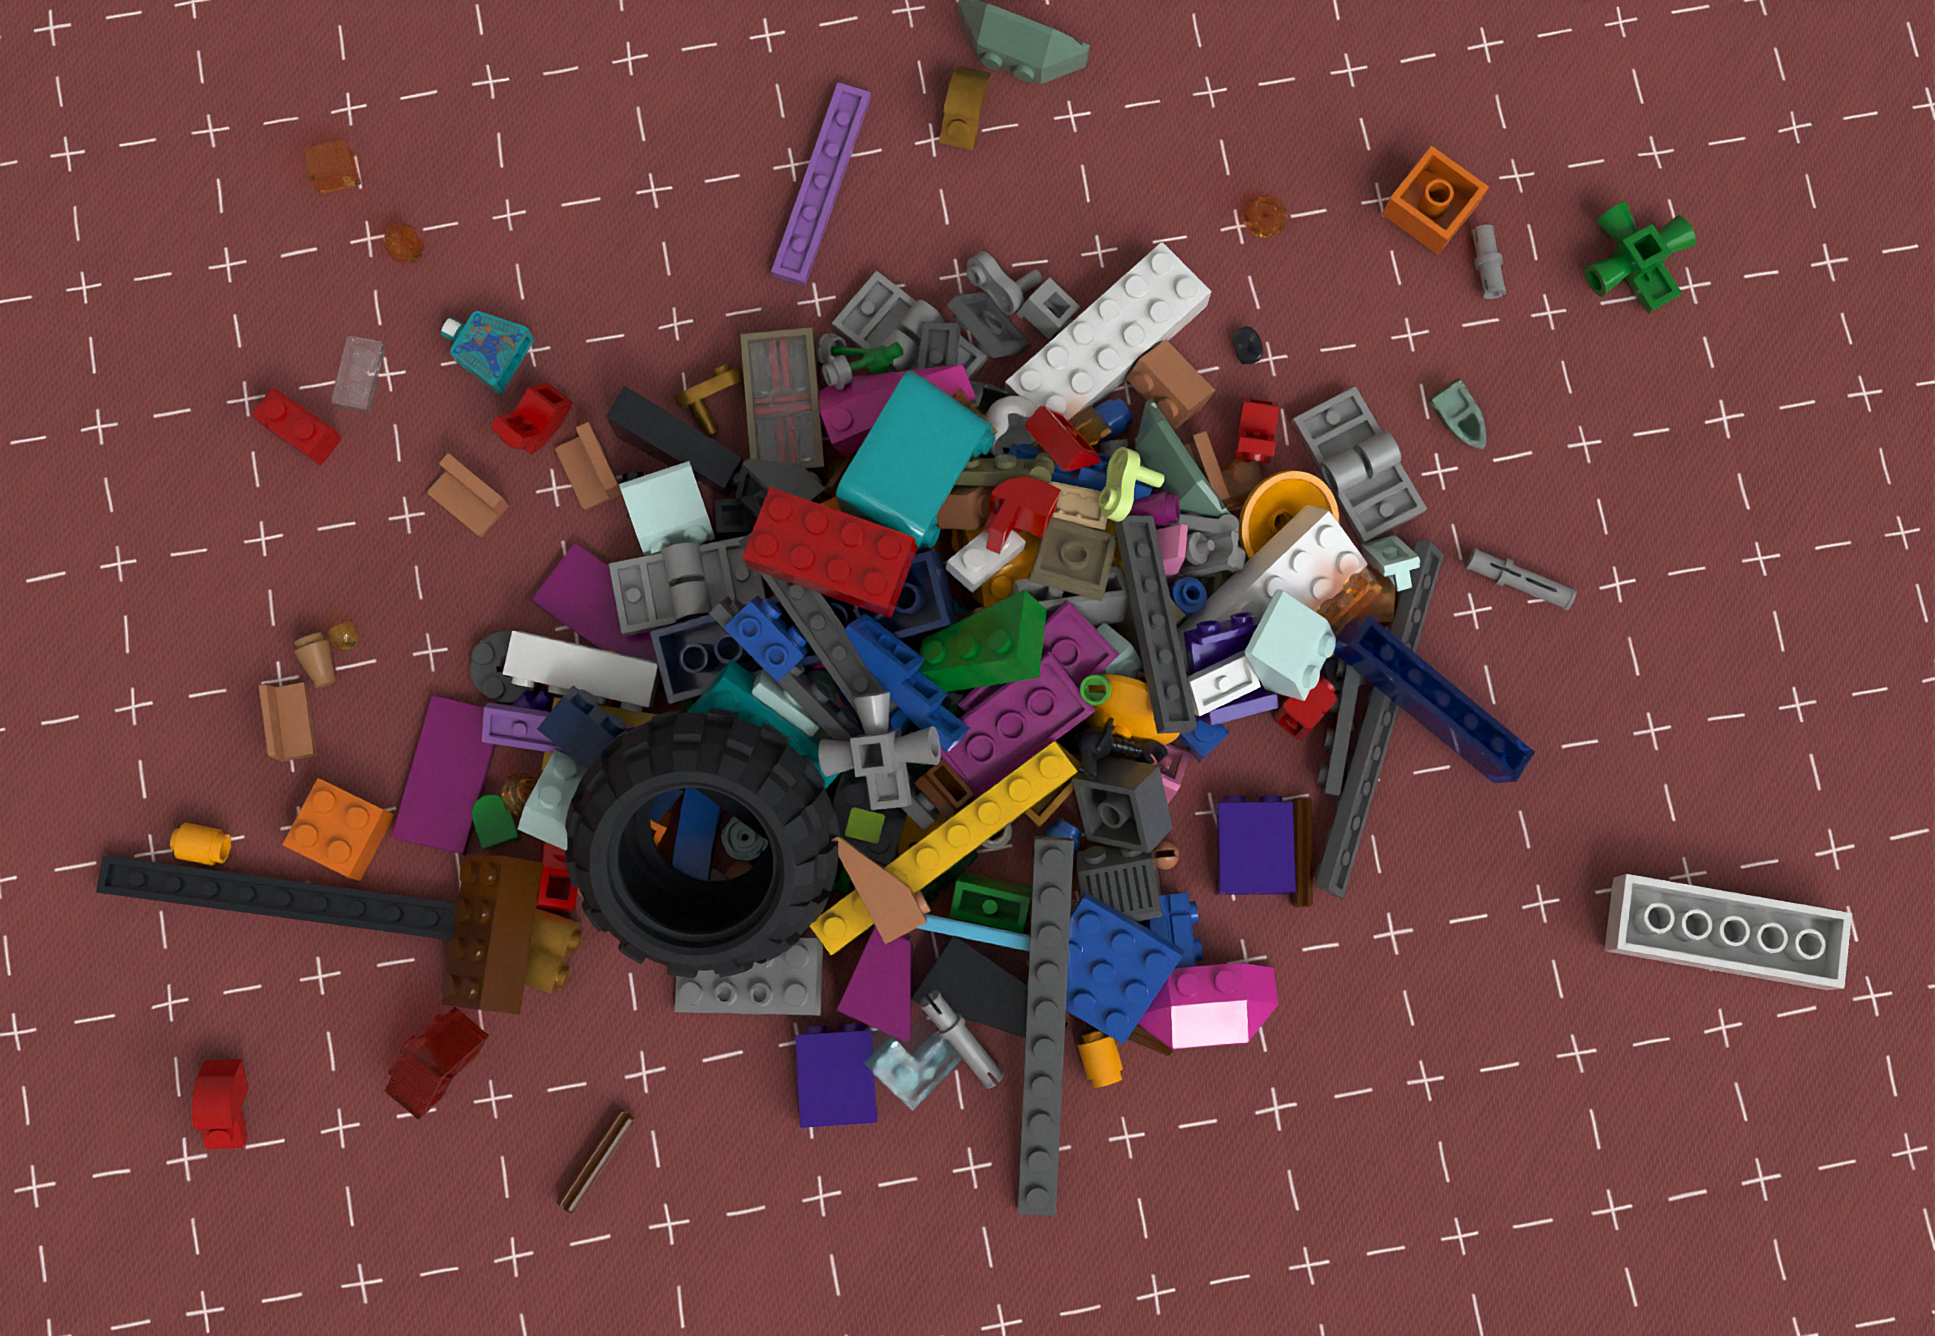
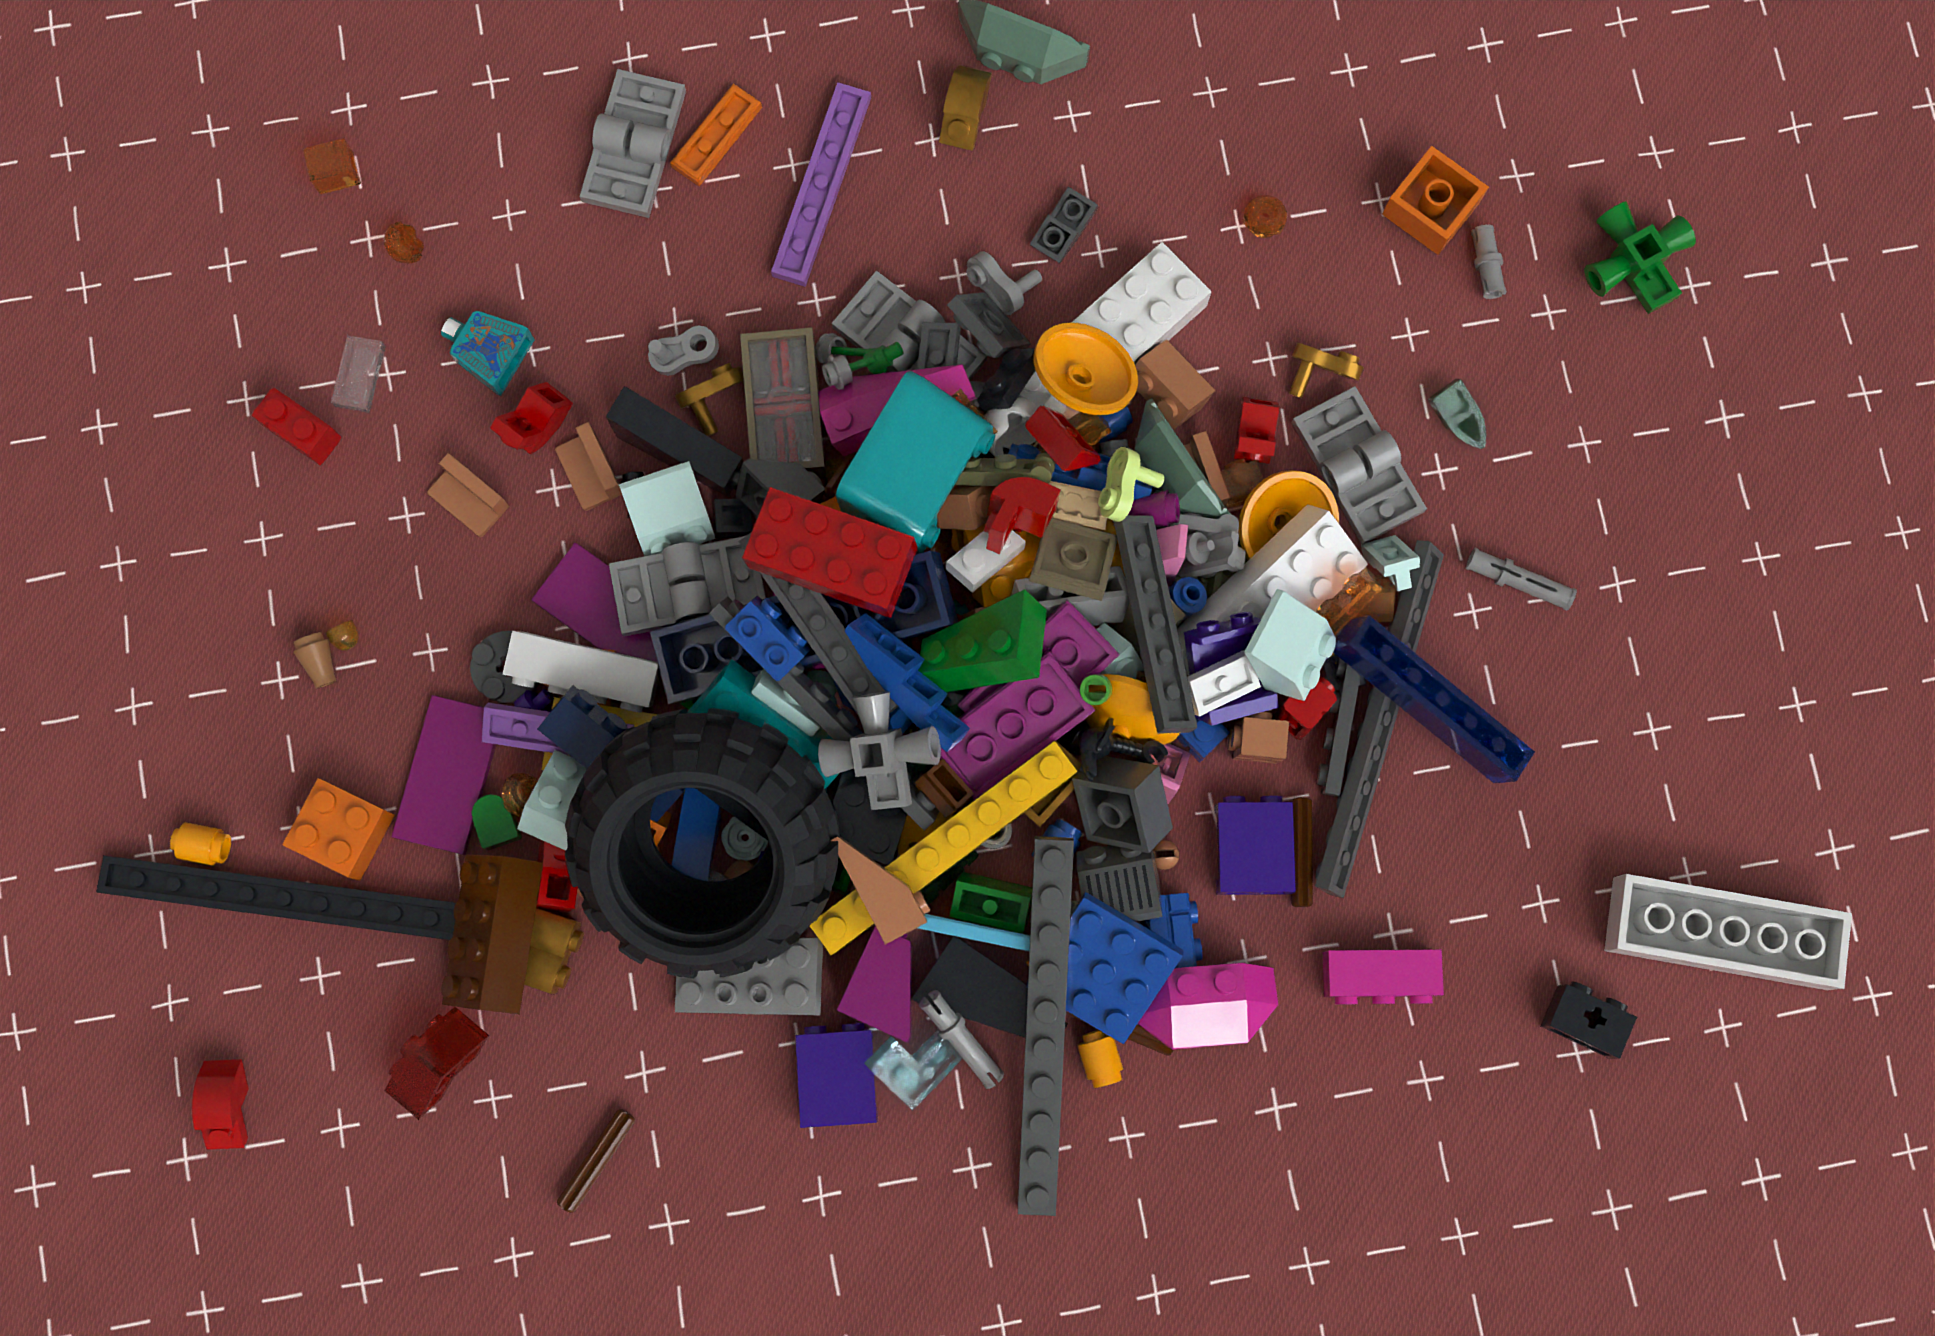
nougat panel [259,682,318,762] -> none
lime sticker [845,807,885,844] -> none
light grey brick [1016,277,1080,340] -> none
black piece [1232,326,1264,365] -> none
none -> light grey plate [579,69,686,218]
none -> light grey piece [648,325,719,376]
none -> orange tile [670,83,762,187]
none -> black plate [977,348,1036,411]
none -> dark grey slope [1030,186,1099,264]
none -> light orange dish [1033,323,1138,415]
none -> nougat brick [1227,712,1289,764]
none -> pearl gold piece [1289,343,1364,398]
none -> dark pink brick [1322,949,1444,1005]
none -> black brick [1540,981,1637,1059]

